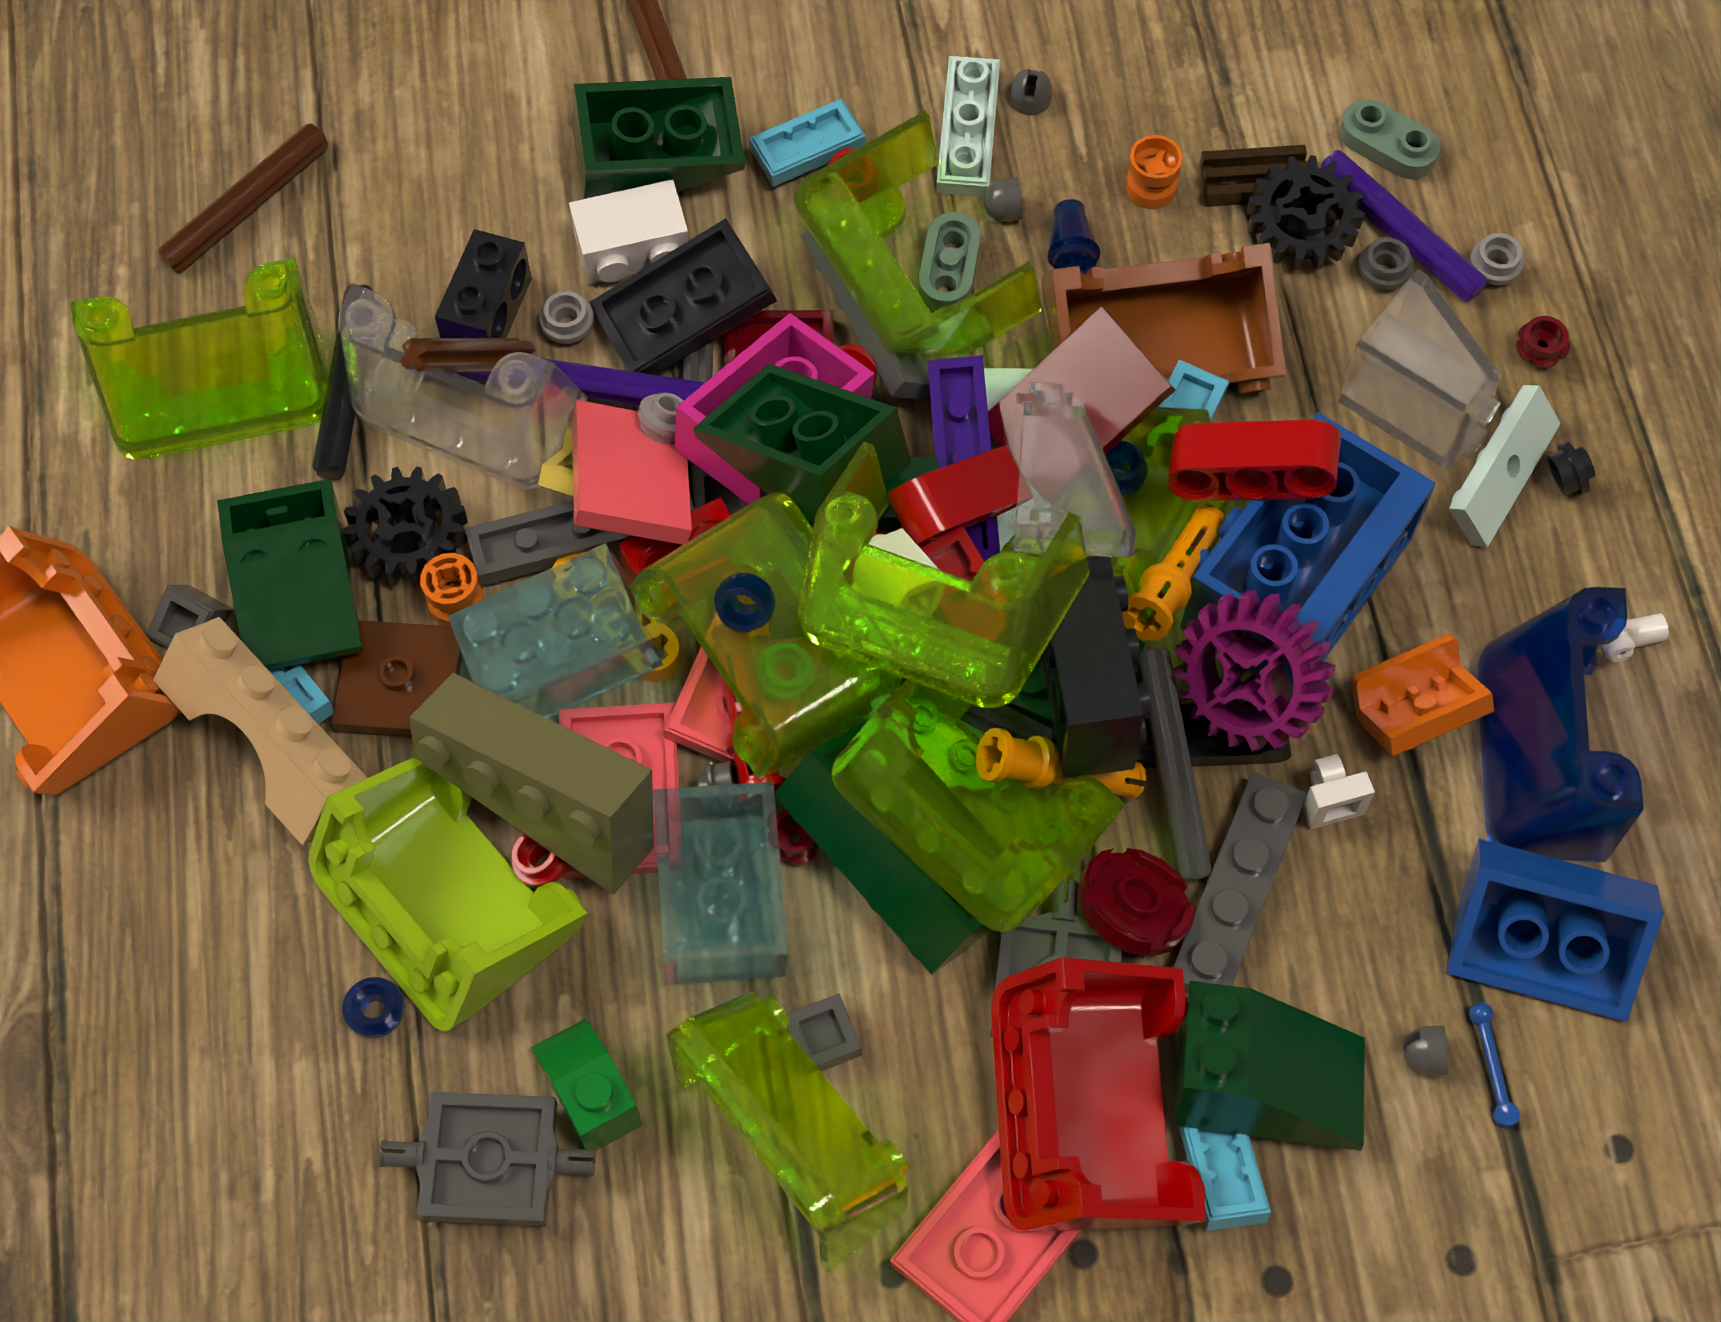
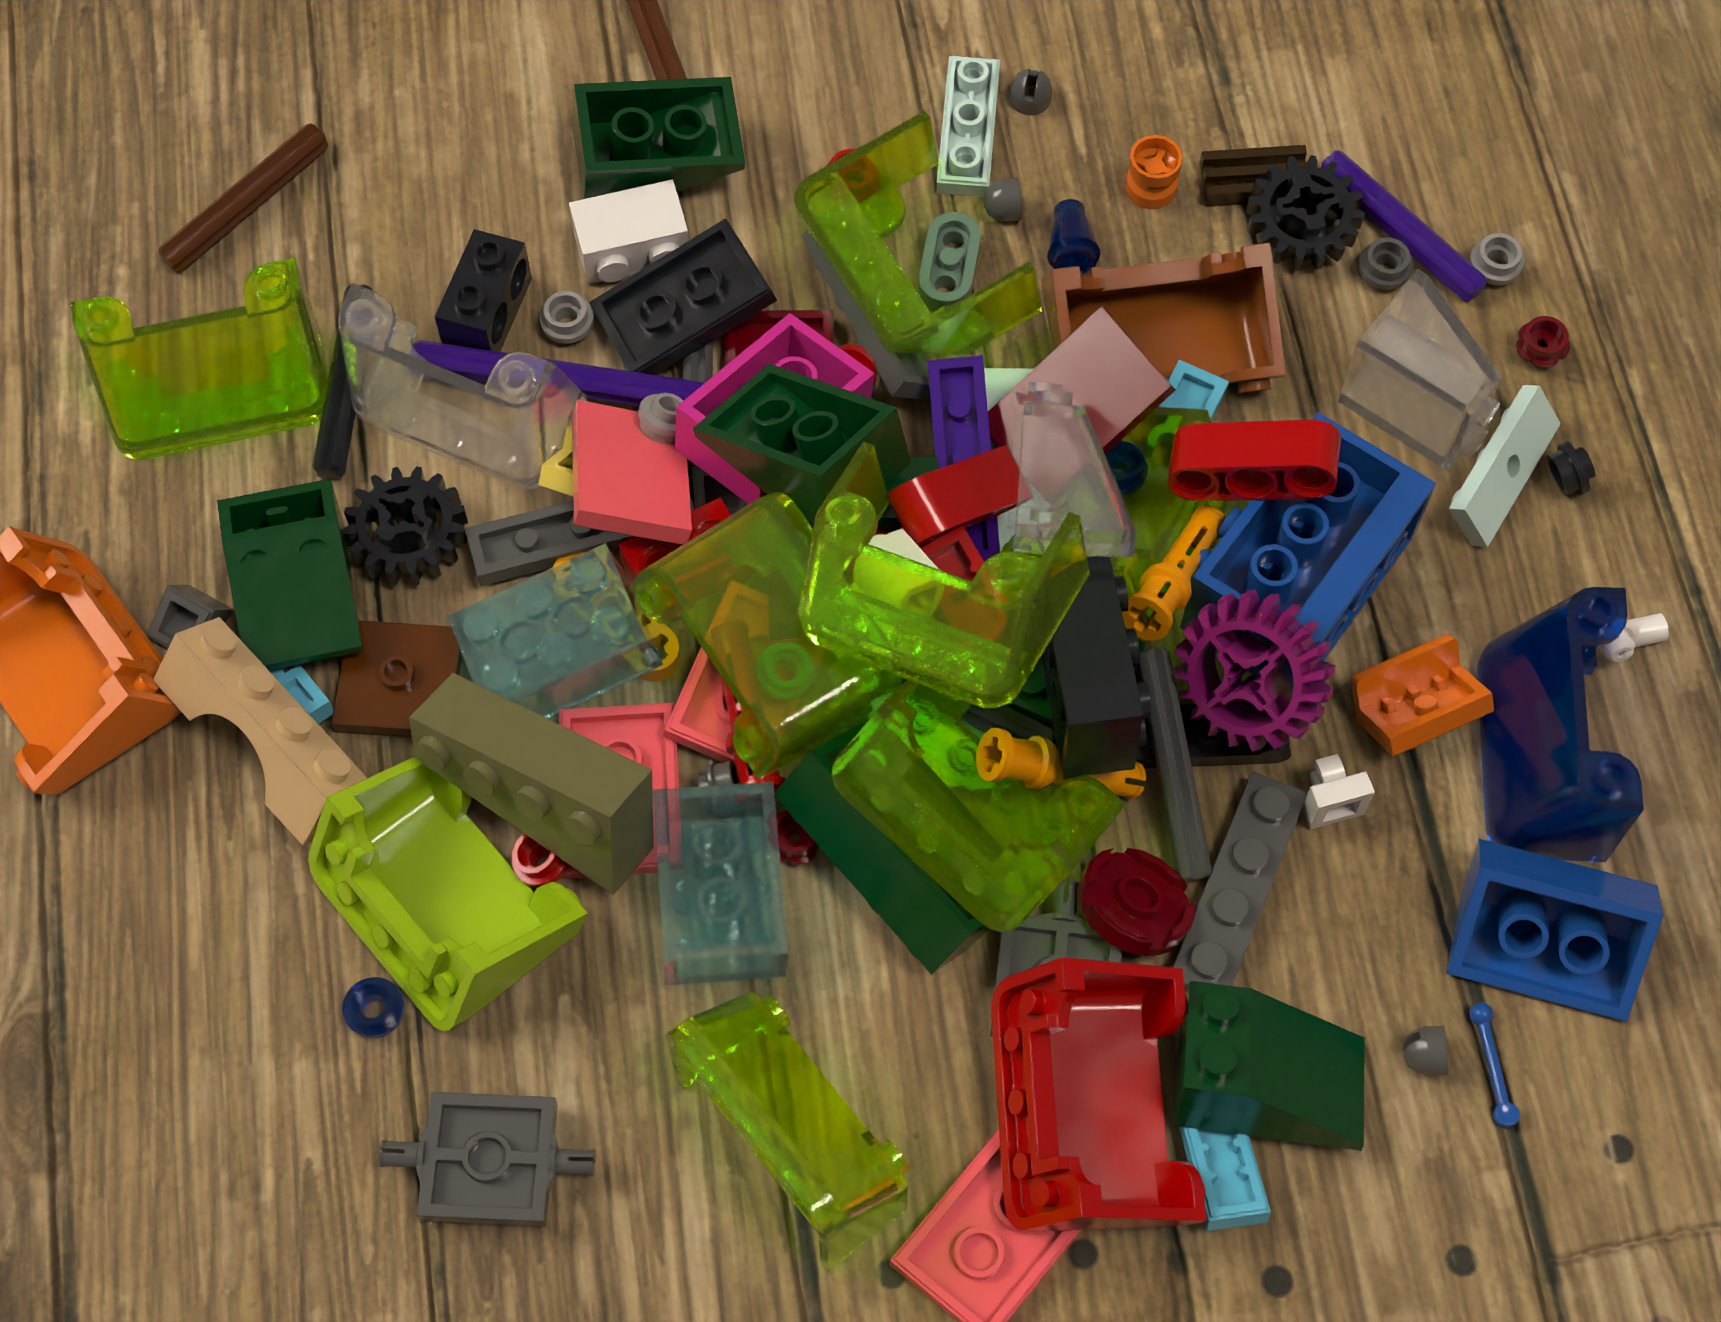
reddish brown axle [400,338,536,373] -> none
orange wheel [420,553,484,628] -> none
green slope [531,1018,643,1151] -> none
plate [714,573,776,632] -> none
medium azure plate [749,98,866,187] -> none
dark grey plate [782,993,862,1077] -> none
sand green plate [1340,99,1440,179] -> none

